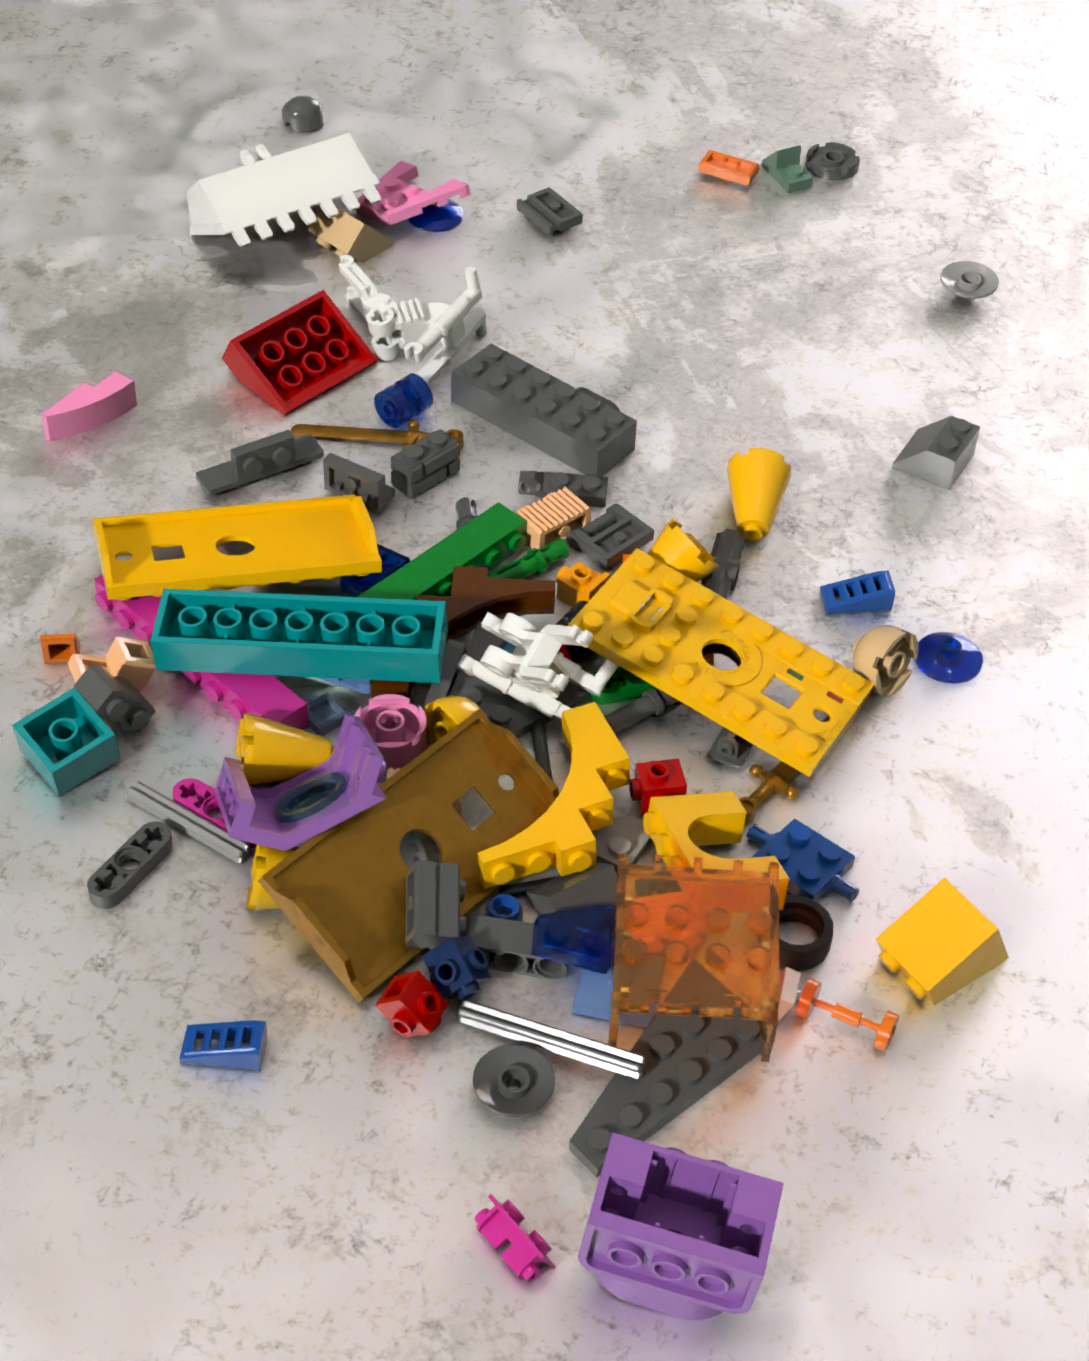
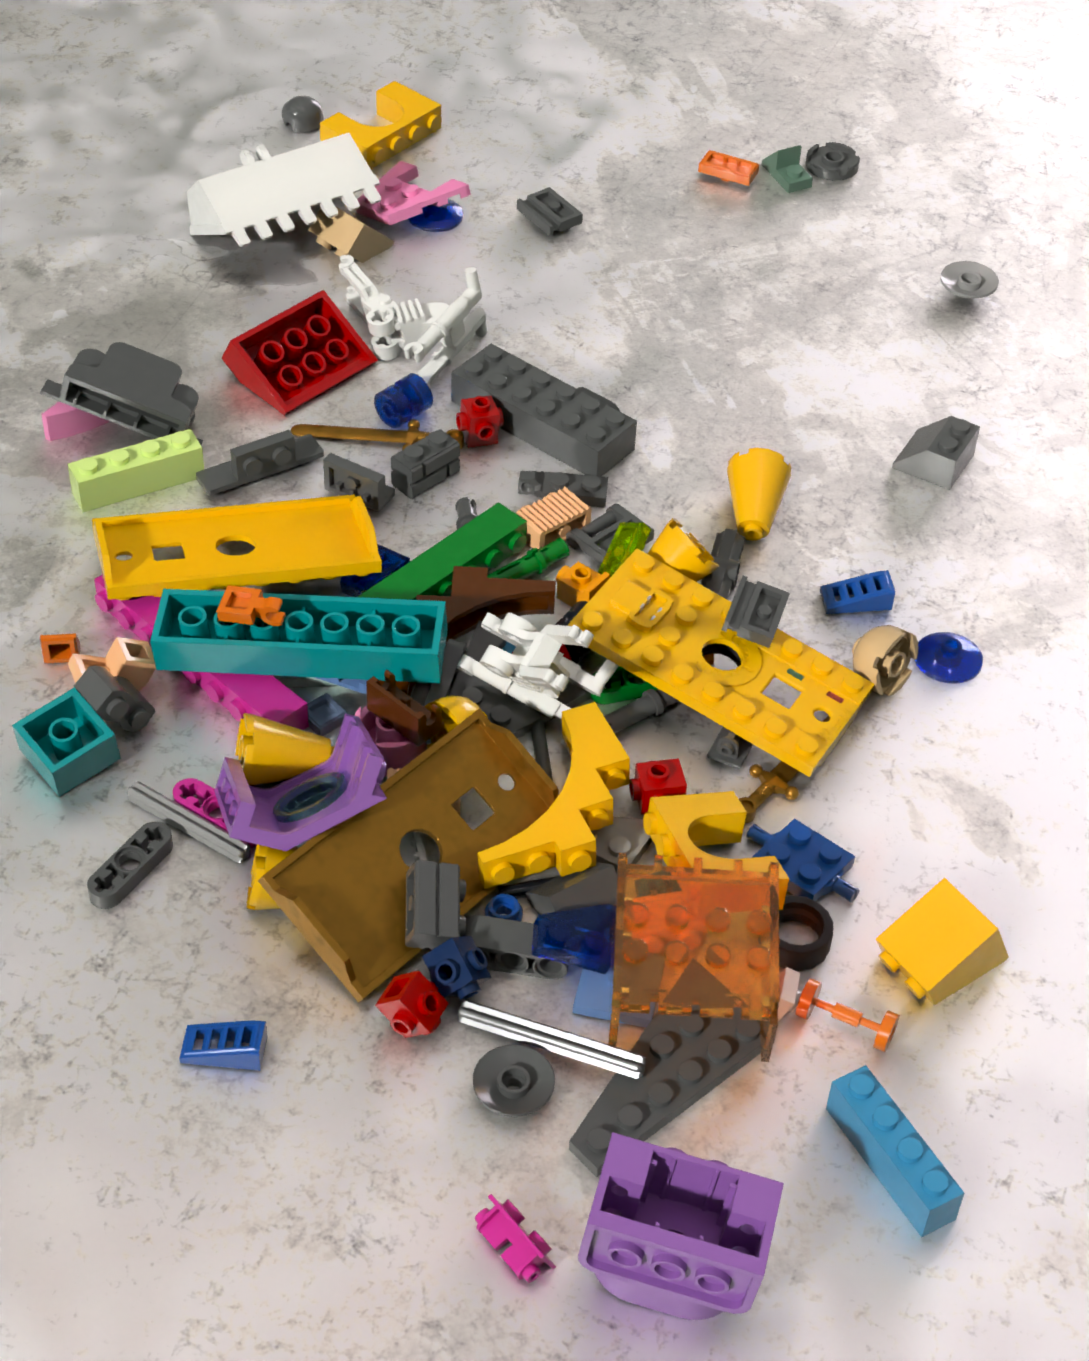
none -> dark grey brick [40,342,203,446]
none -> yellowish green brick [67,429,204,513]
none -> orange plate [216,585,286,626]
none -> yellow arch [320,81,442,169]
none -> reddish brown hinge [366,670,444,747]
none -> red brick [456,396,504,448]
none -> clear neon green plate [598,522,651,577]
none -> dark grey plate [721,575,790,648]
none -> dark azure brick [826,1065,965,1237]

